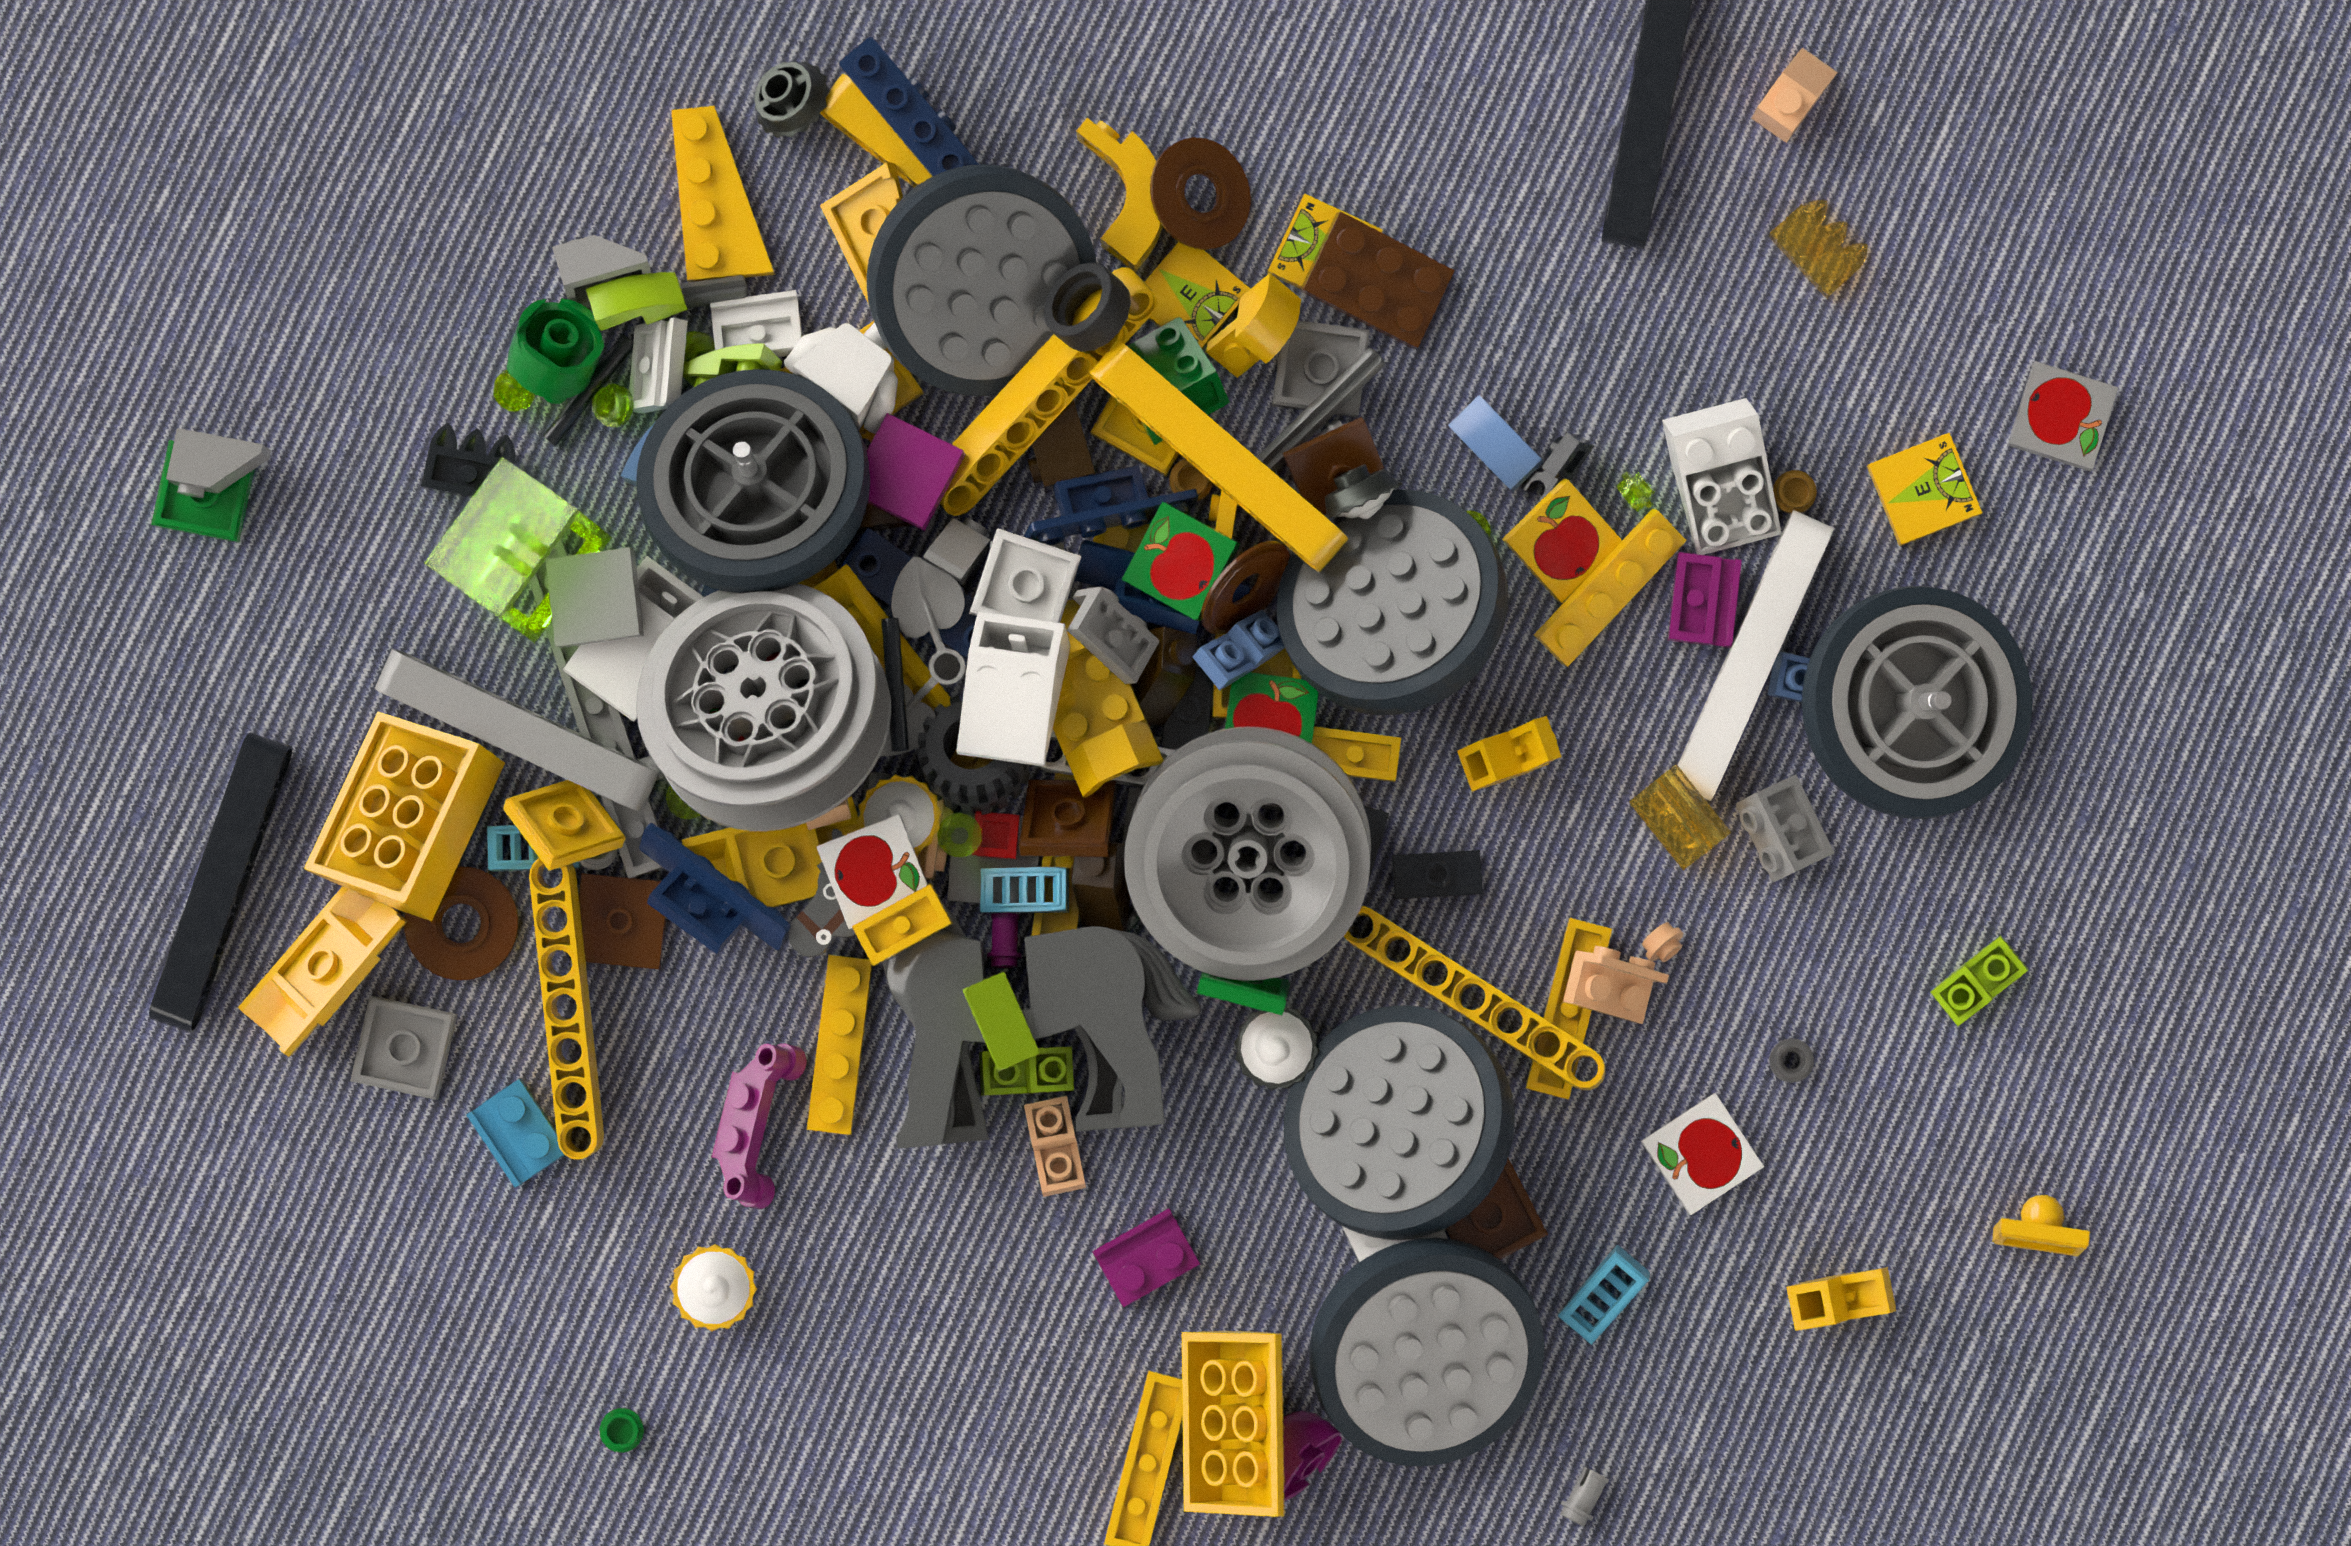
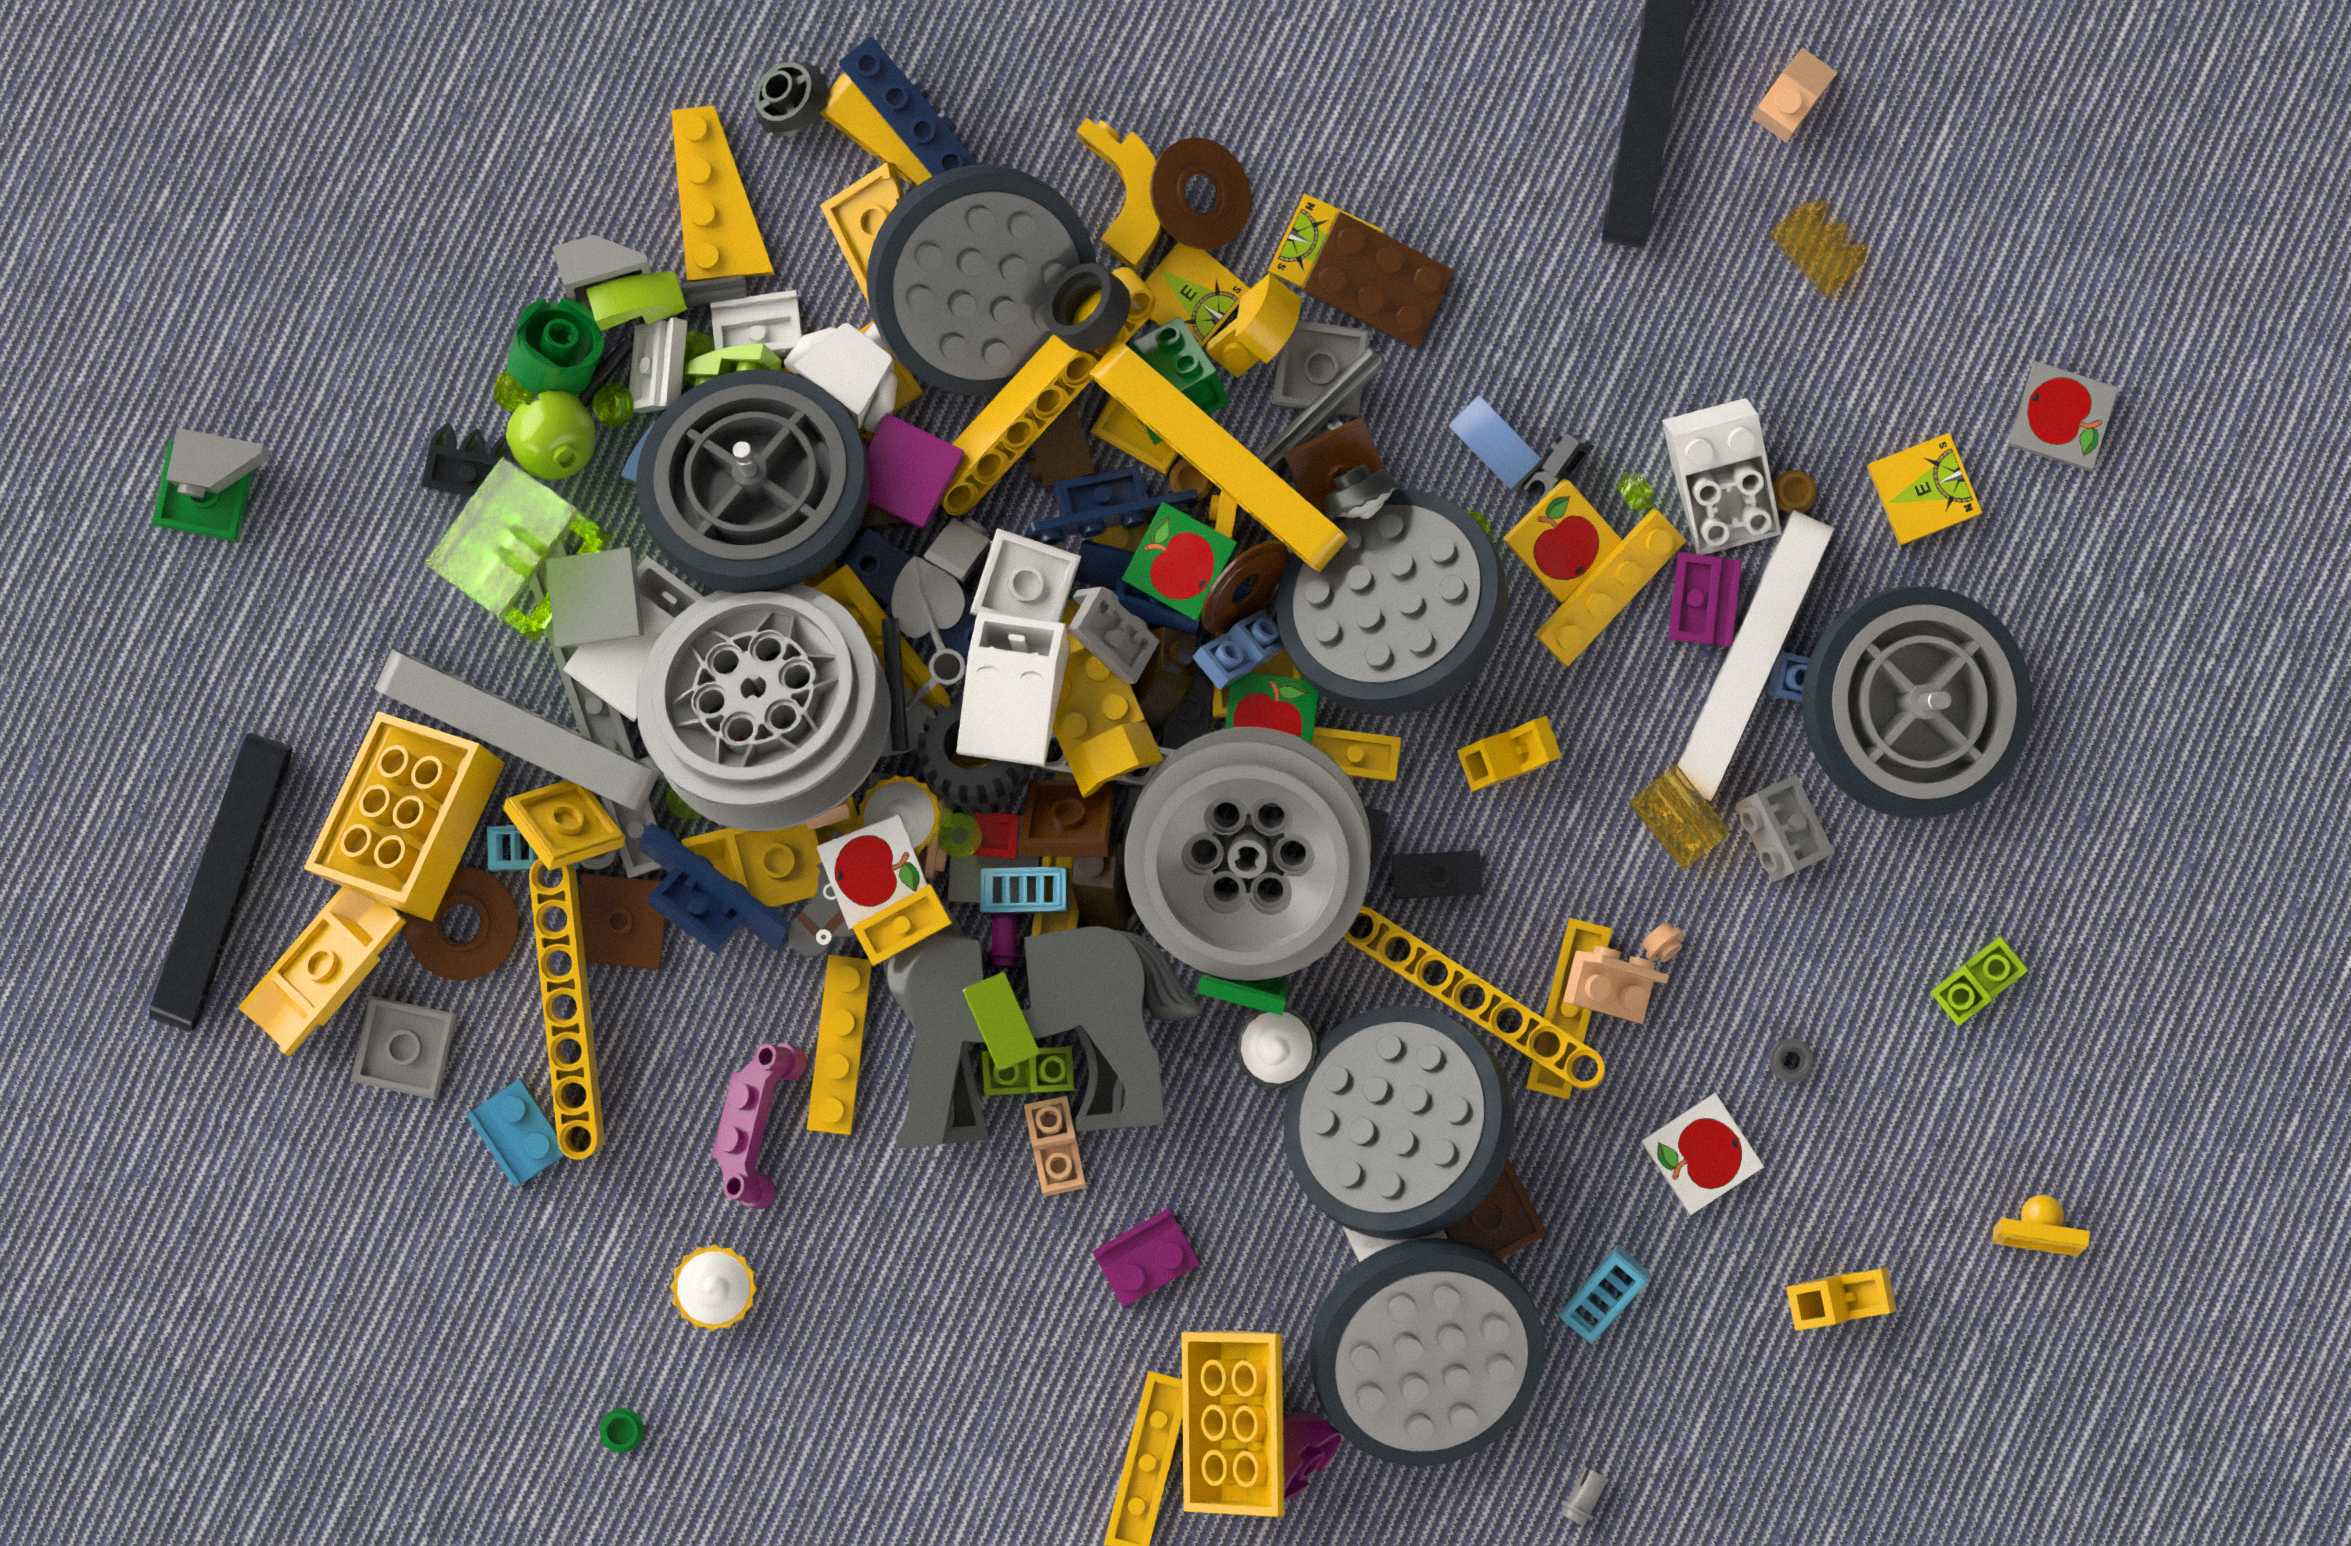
none -> lime cylinder [506,391,597,480]

